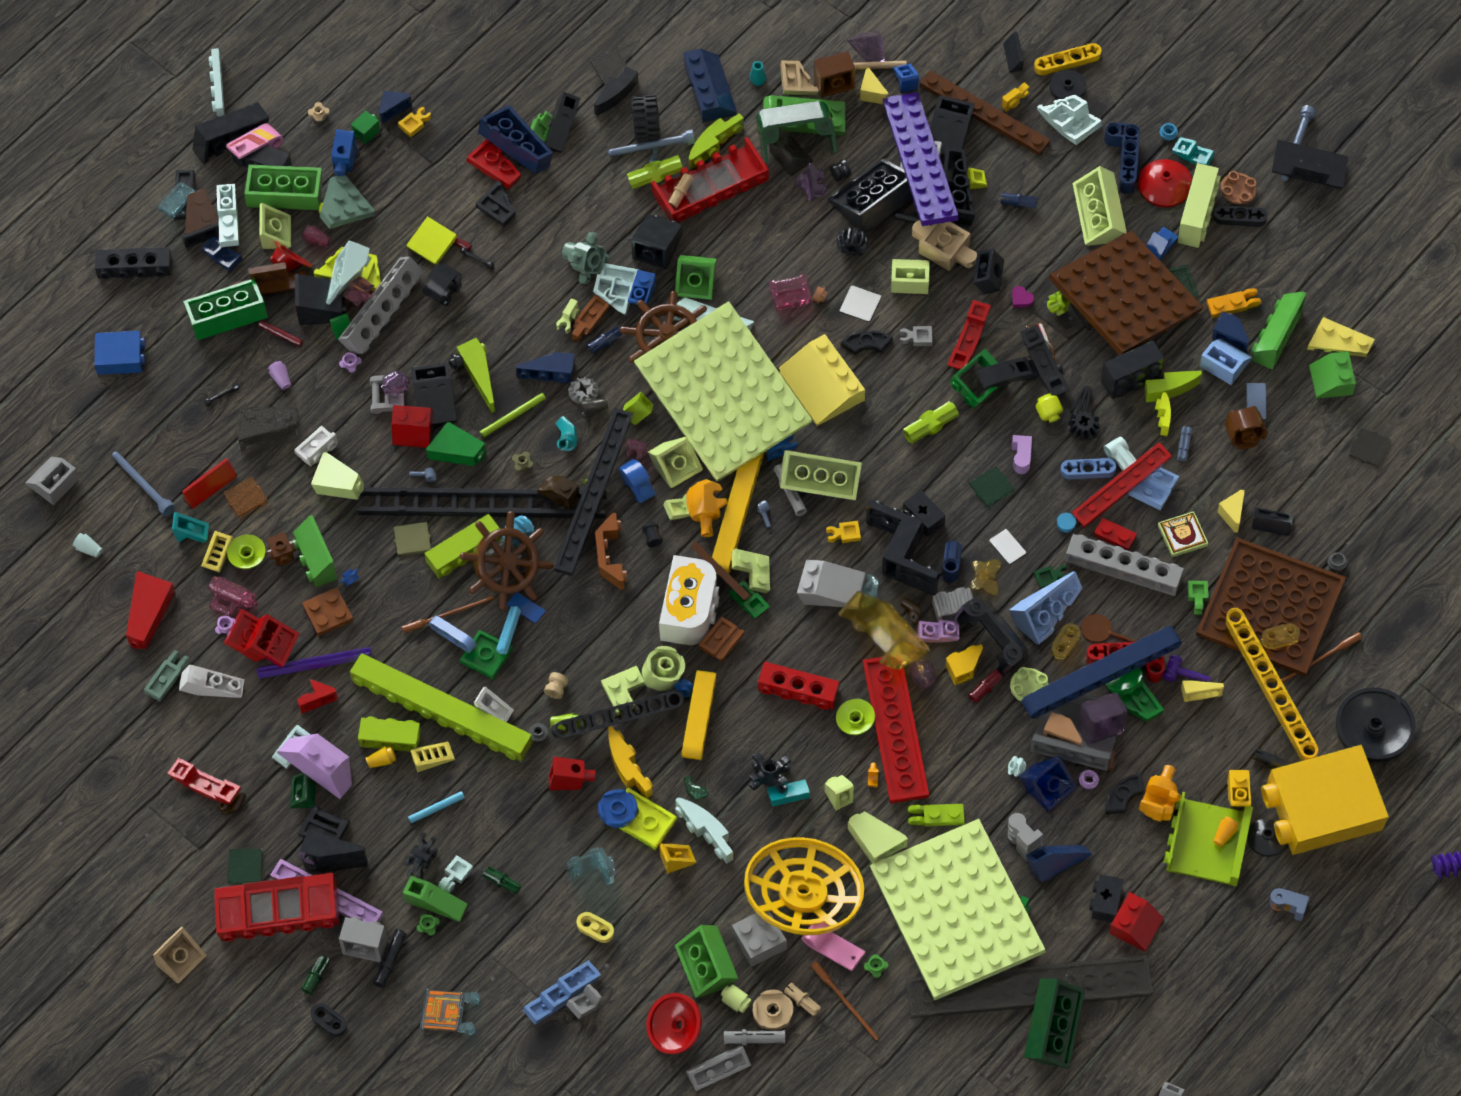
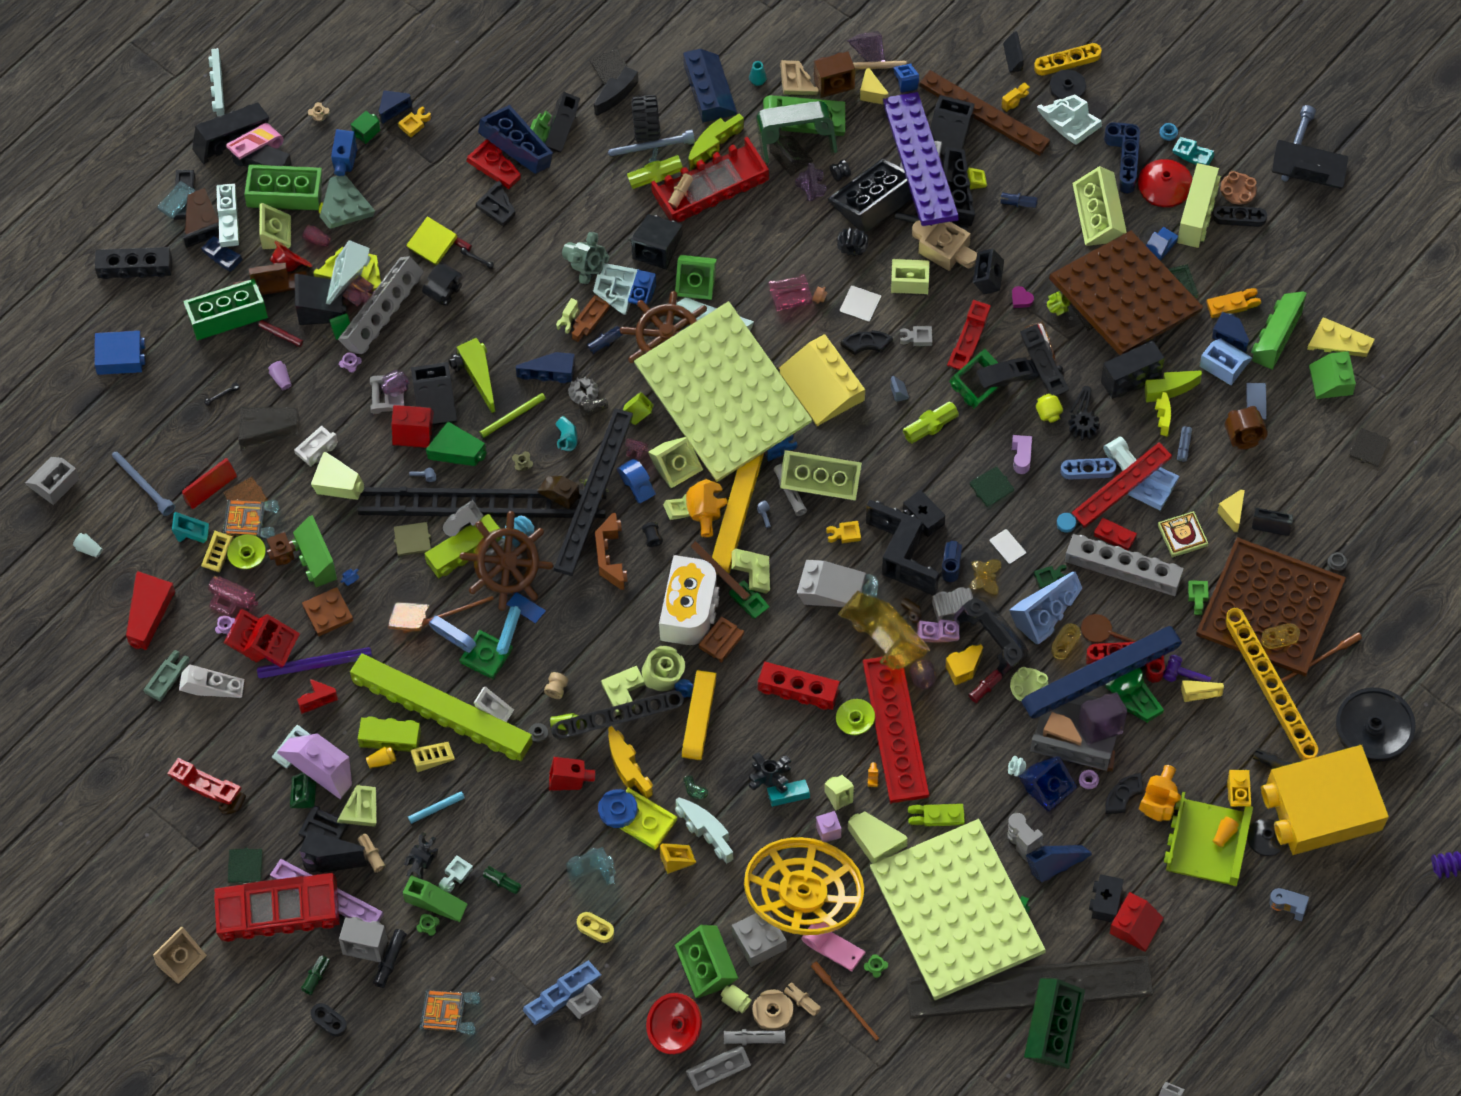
none -> flag [223,500,279,539]
none -> yellowish green wing [337,785,376,827]
none -> tan axle [358,834,386,873]
none -> clear orange piece [388,602,429,631]
none -> light grey legs [443,500,483,536]
none -> lavender brick [816,811,841,842]
none -> sand blue slope [890,376,909,402]

